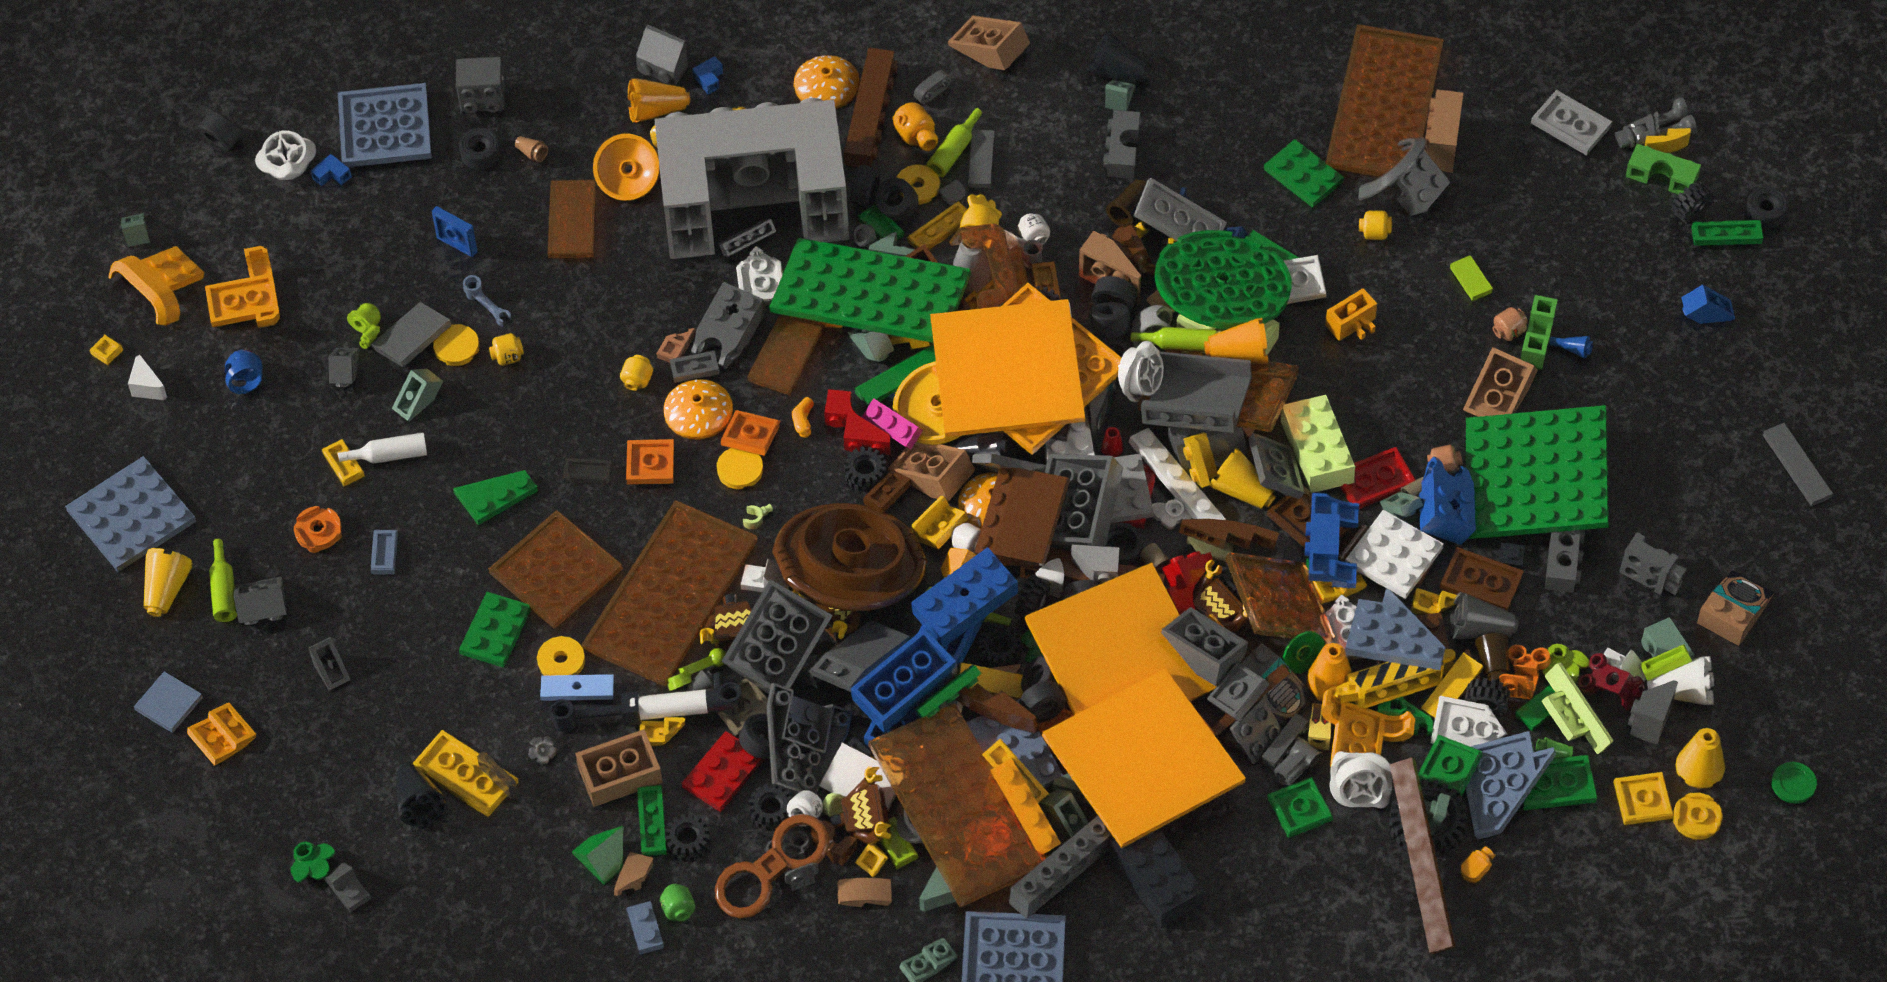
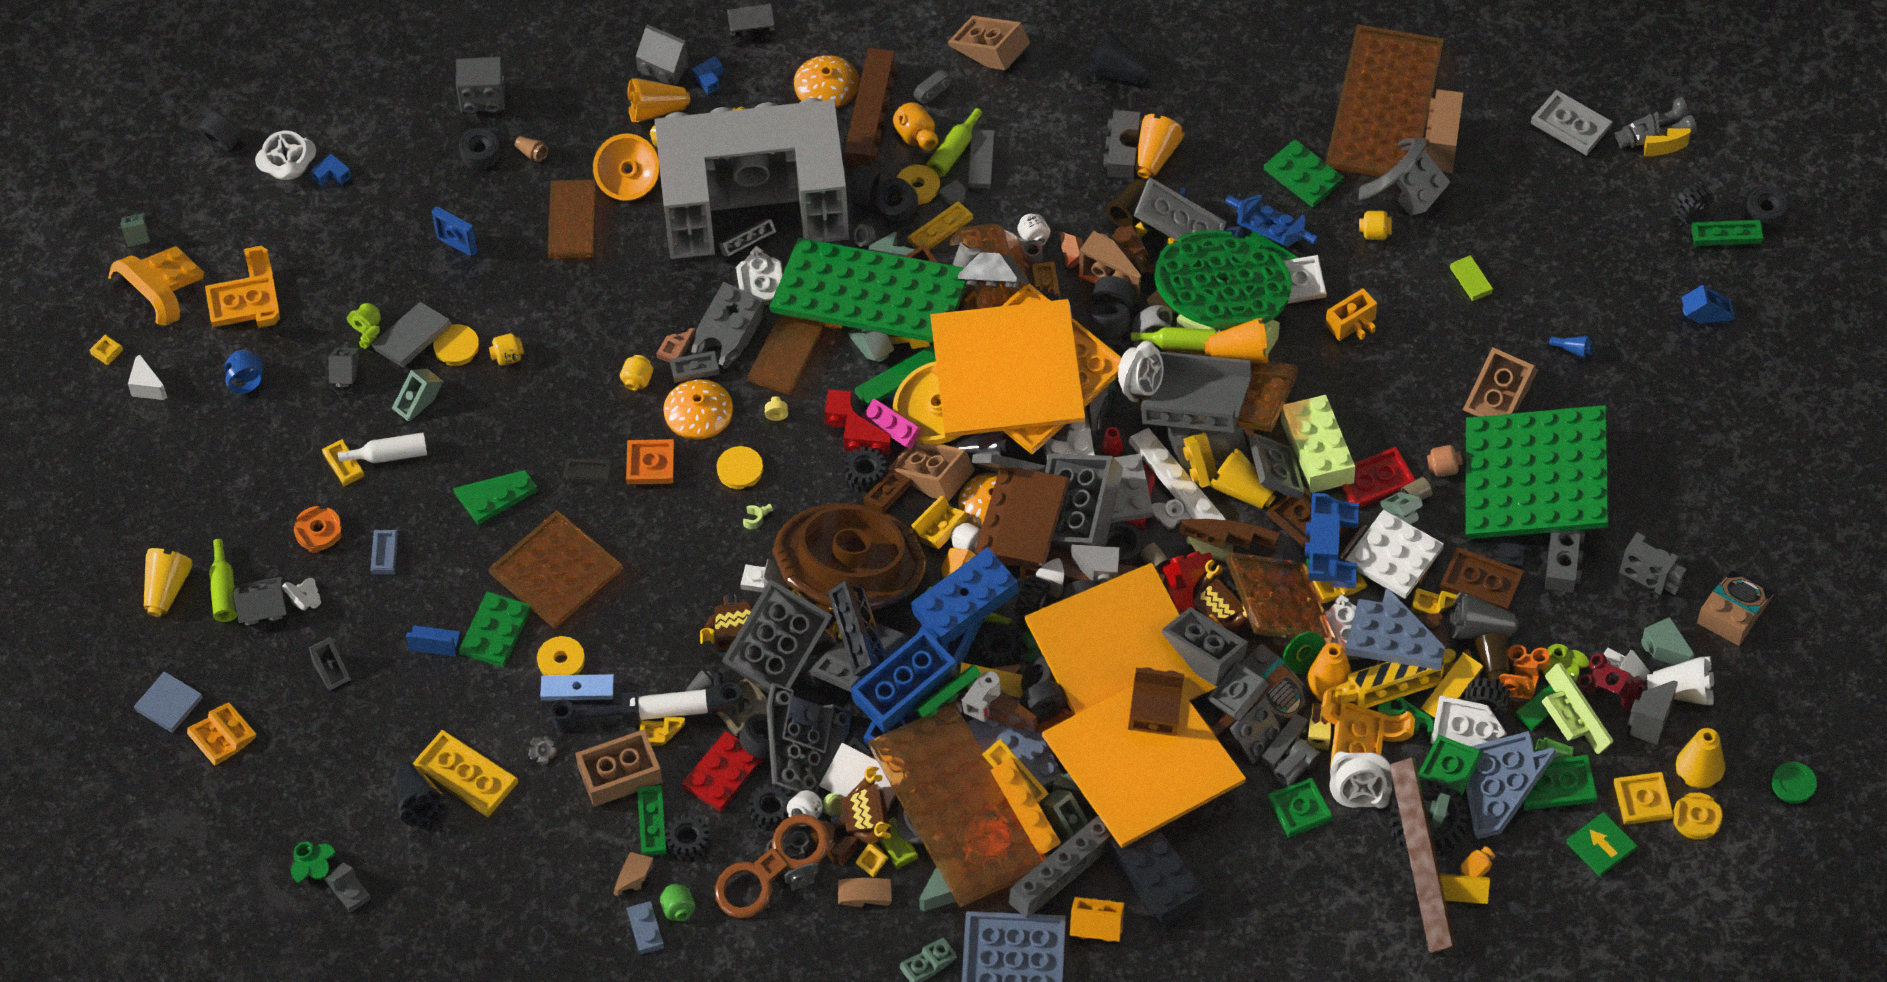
sand blue plate [65,456,196,572] -> none
sand blue plate [338,83,432,167] -> none
sand blue brick [463,275,511,327] -> none
clear smoke tile [477,751,518,799] -> none
green slope [572,826,623,885] -> none
clear orange plate [582,500,758,687] -> none
lime piece [667,648,726,691] -> none
orange plate [721,410,780,456] -> none
light orange arm [792,397,814,438] -> none
green tile [858,204,904,240] -> none
yellow piece [959,194,1002,251] -> none
sand green slope [1105,79,1135,111] -> none
blue brick [1419,456,1476,545] -> none
nougat head [1493,307,1528,341] -> none
bright green arch [1521,295,1558,370] -> none
bright green arch [1626,144,1701,194] -> none
lime tile [1640,644,1692,681] -> none
dark grey tile [1763,423,1833,506] -> none
none -> white animal [282,578,321,610]
none -> blue panel [406,625,461,657]
none -> flat silver hinge [728,4,774,36]
none -> light yellow tile [765,396,788,421]
none -> black fence [828,580,887,677]
none -> slope [958,252,1029,288]
none -> light grey leg [962,671,1001,722]
none -> nougat tile [1059,232,1083,269]
none -> light orange brick [1070,897,1124,942]
none -> reddish brown panel [1128,667,1185,736]
none -> light orange cone [1135,114,1185,179]
none -> blue plate [1225,195,1318,247]
none -> yellow tile [1440,874,1490,904]
none -> green tile [1566,812,1637,877]

